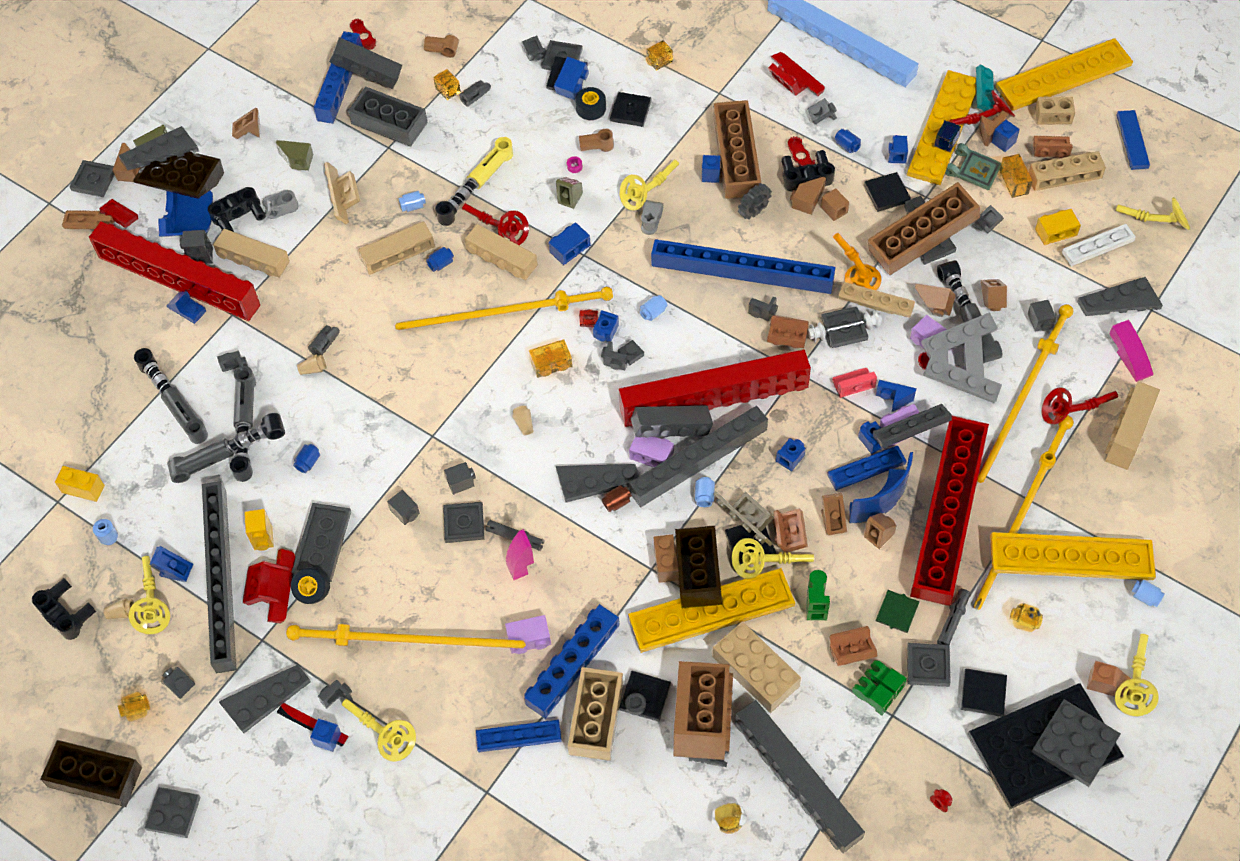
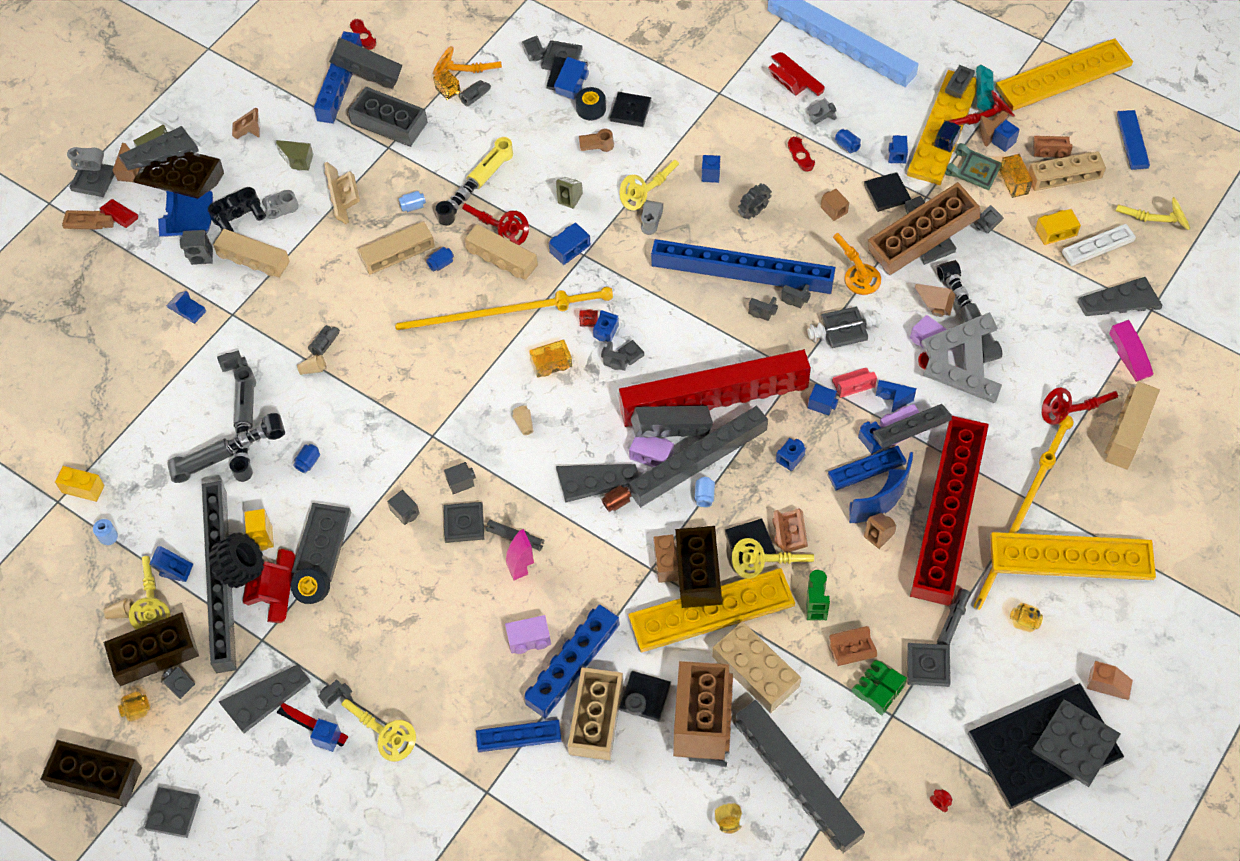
black piece [32,578,96,640] -> none
red brick [89,221,260,321] -> none
piece [134,348,208,444] -> none
yellow bar [286,624,526,648] -> none
medium nougat piece [424,35,459,58] -> none
dark pink bush [567,156,583,173] -> none
light blue brick [640,295,668,321] -> none
clear yellow brick [646,40,673,71] -> none
medium nougat brick [713,100,761,199] -> none
dark tan bracket [714,492,774,546] -> none
nougat bracket [767,315,809,348] -> none
black piece [781,150,835,191] -> none
medium nougat slope [790,177,826,215] -> none
medium nougat slope [821,493,847,535] -> none
tan bracket [839,282,915,318] -> none
clear green piece [876,590,920,633] -> none
black tile [961,669,1007,717] -> none
yellow bar [977,304,1074,483] -> none
medium nougat slope [981,279,1007,311] -> none
dark grey brick [1028,299,1056,332] -> none
tan brick [1035,97,1075,125] -> none
light yellow dish [1115,634,1159,716] -> none
light blue brick [1132,579,1165,607] -> none
none -> light grey piece [67,147,104,171]
none -> dark brown brick [103,612,199,687]
none -> black tyre [209,532,264,588]
none -> light orange dish [433,46,502,76]
none -> dark grey bracket [781,284,811,309]
none -> blue brick [808,384,839,416]
none -> dark grey plate [945,65,975,99]

